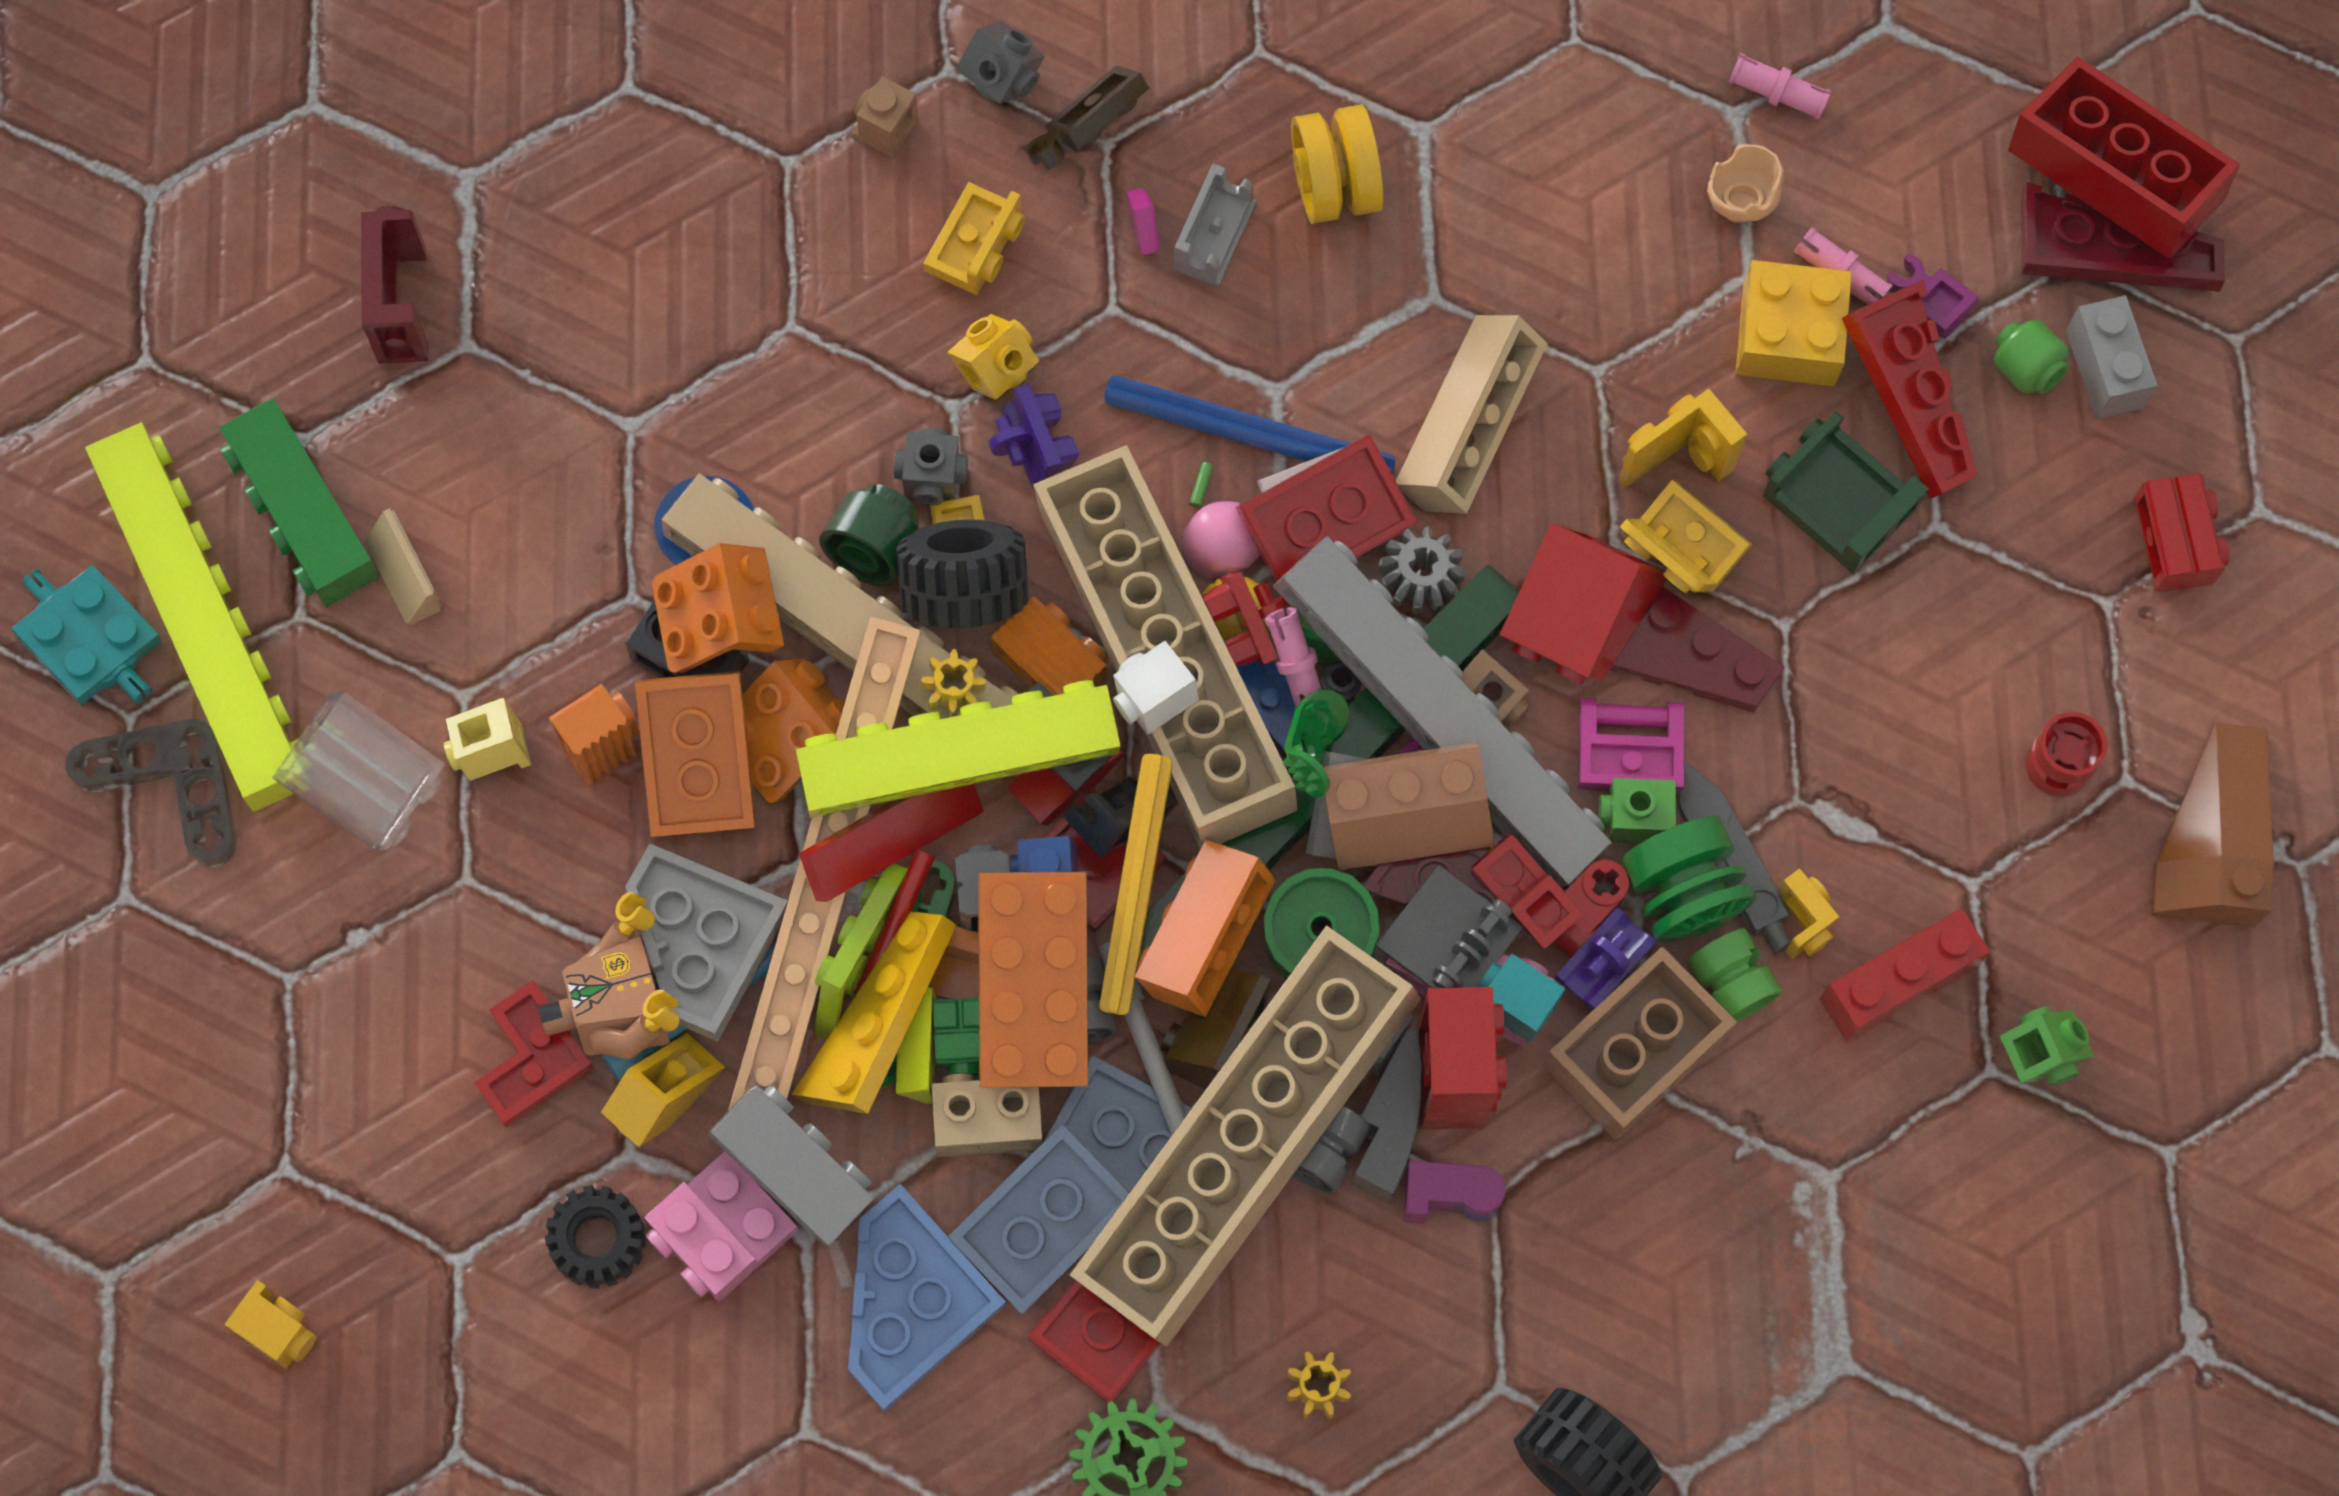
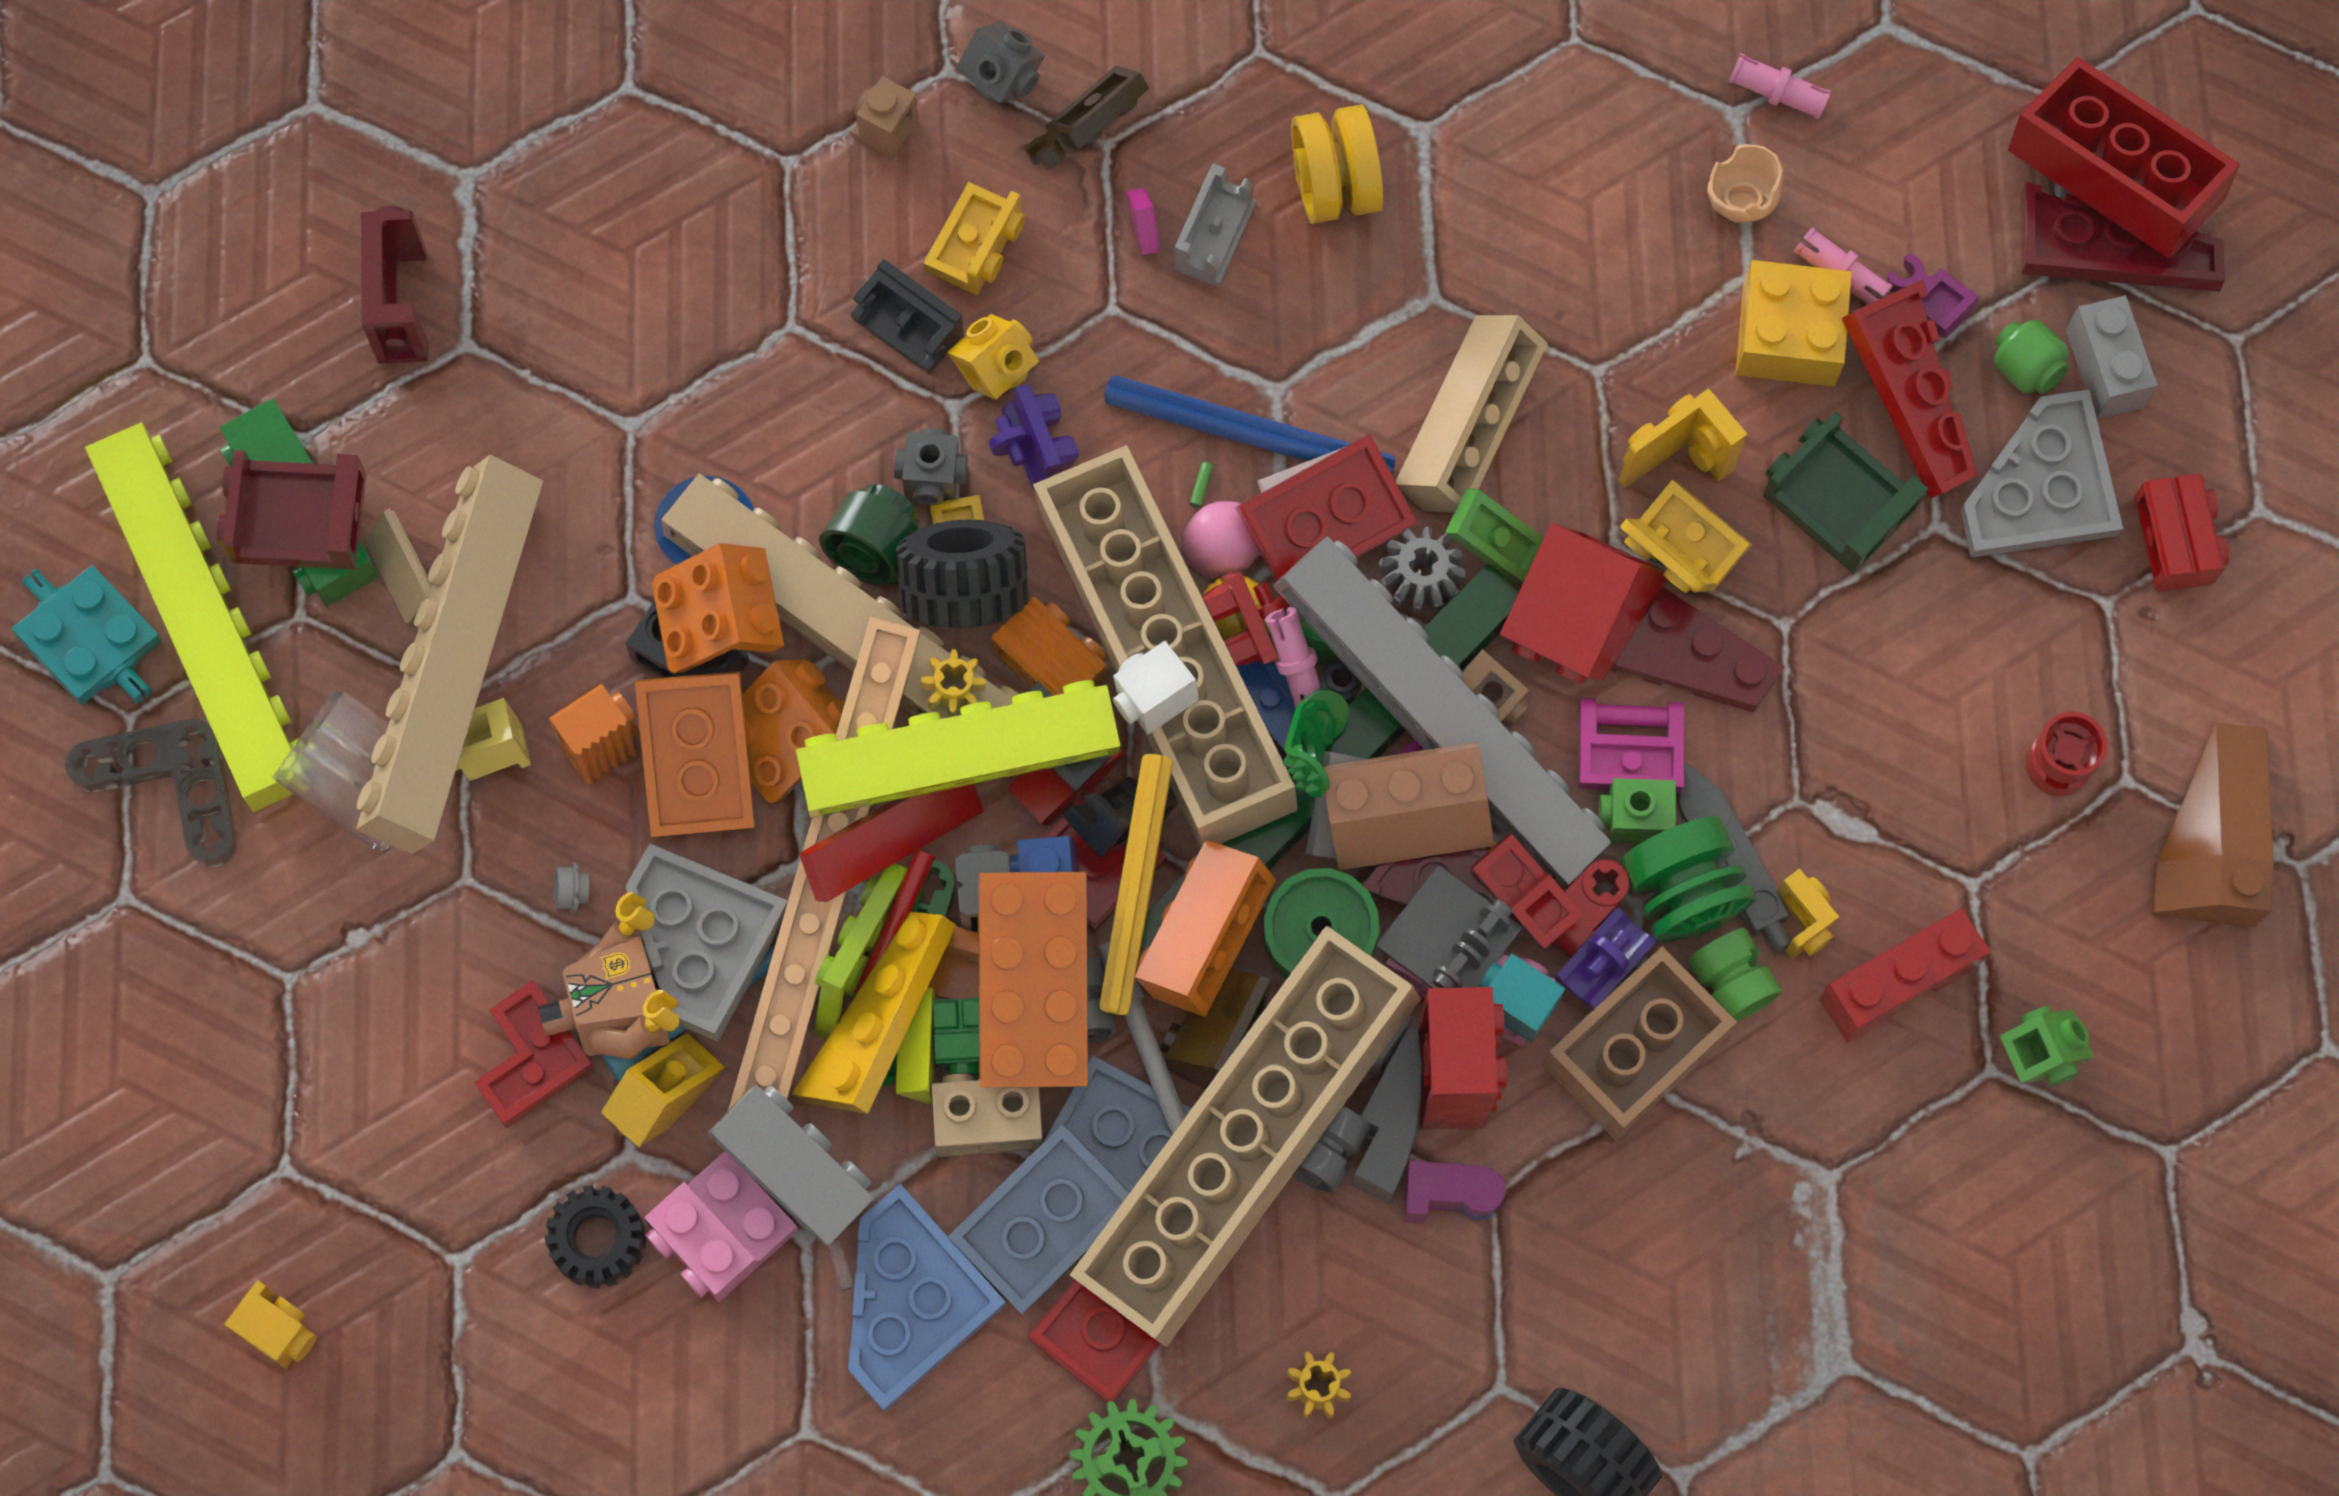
none -> dark red panel [216,450,366,570]
none -> tan brick [356,454,543,854]
none -> light grey plate [553,862,589,913]
none -> black hinge [851,258,964,375]
none -> bright green plate [1445,489,1544,584]
none -> light grey plate [1960,389,2123,558]

